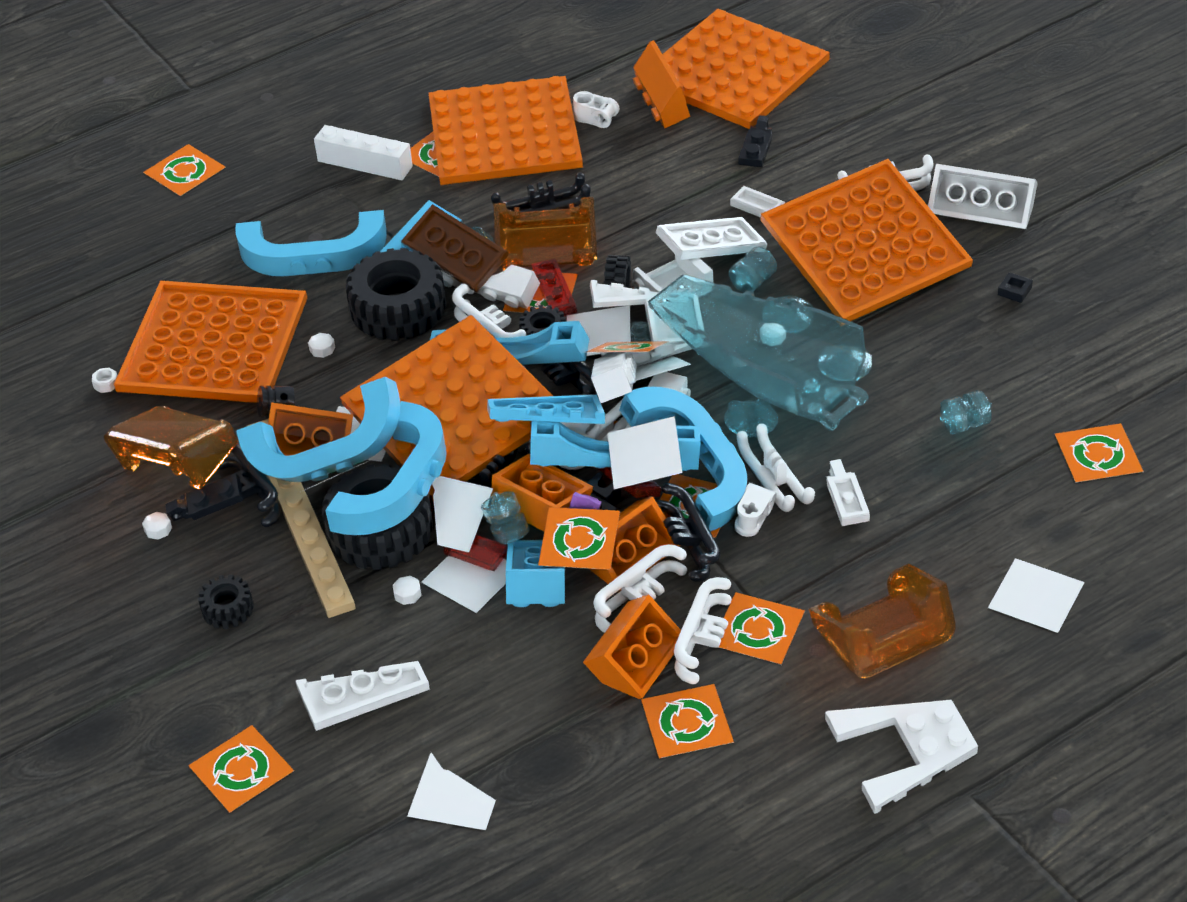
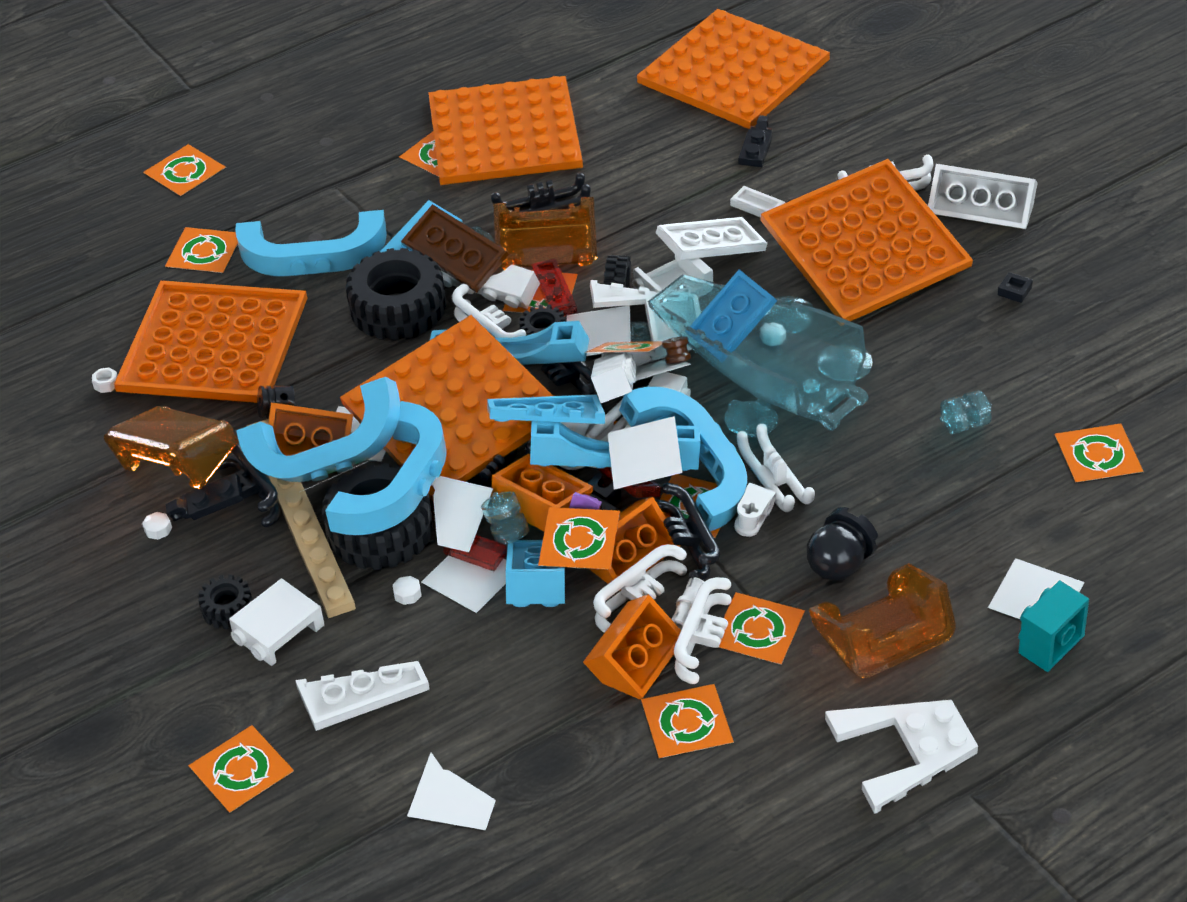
white tile [308,333,335,358] -> none
white brick [314,125,413,180] -> none
white piece [573,91,620,128] -> none
orange slope [633,40,690,128] -> none
clear light blue wheel [729,247,777,294] -> none
white hinge [826,459,870,526] -> none
none -> orange sticker [165,227,238,273]
none -> white panel [229,578,325,666]
none -> reddish brown wheel [662,336,692,364]
none -> white pin [672,577,704,629]
none -> dark azure tile [687,270,777,361]
none -> black tile [807,507,878,581]
none -> teal brick [1018,580,1089,672]

